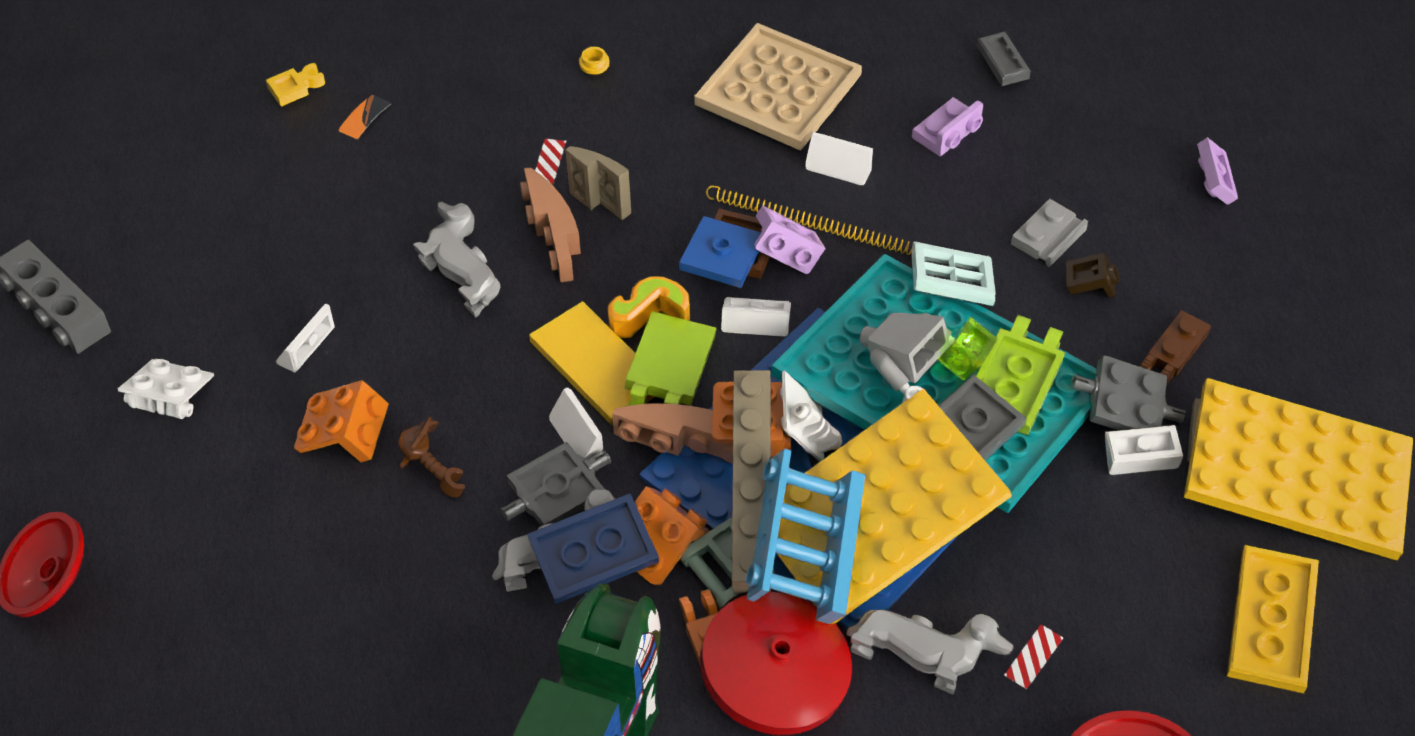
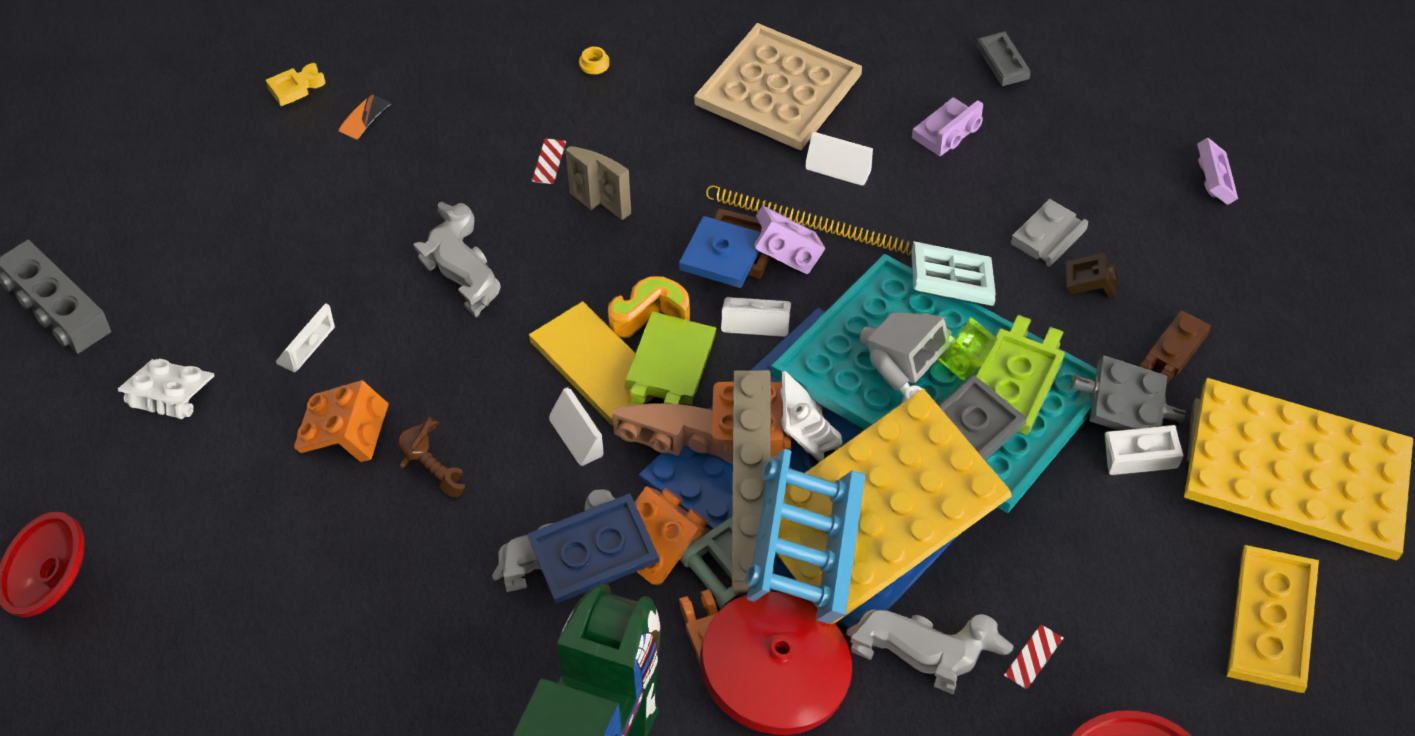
dark grey plate [500,442,611,526] -> none
nougat slope [520,167,581,282] -> none

